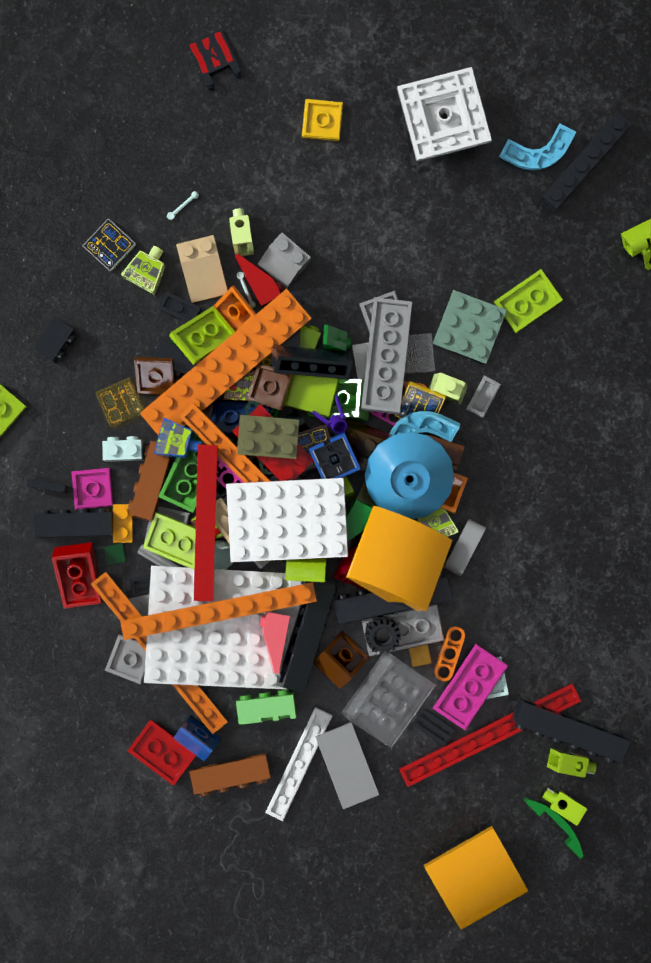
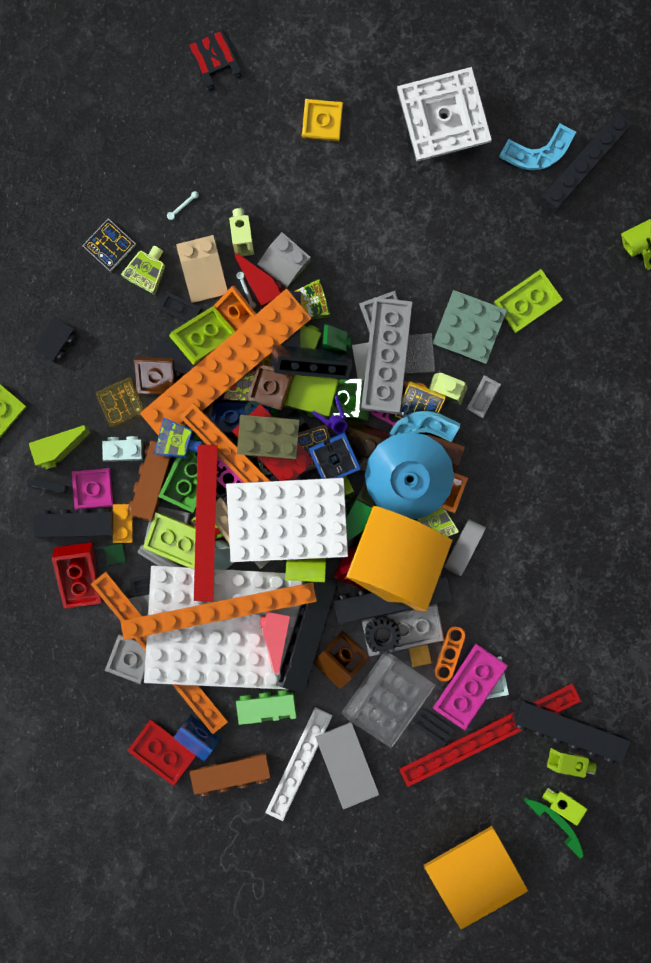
none -> lime slope [29,425,91,470]
none -> torso [296,279,330,320]

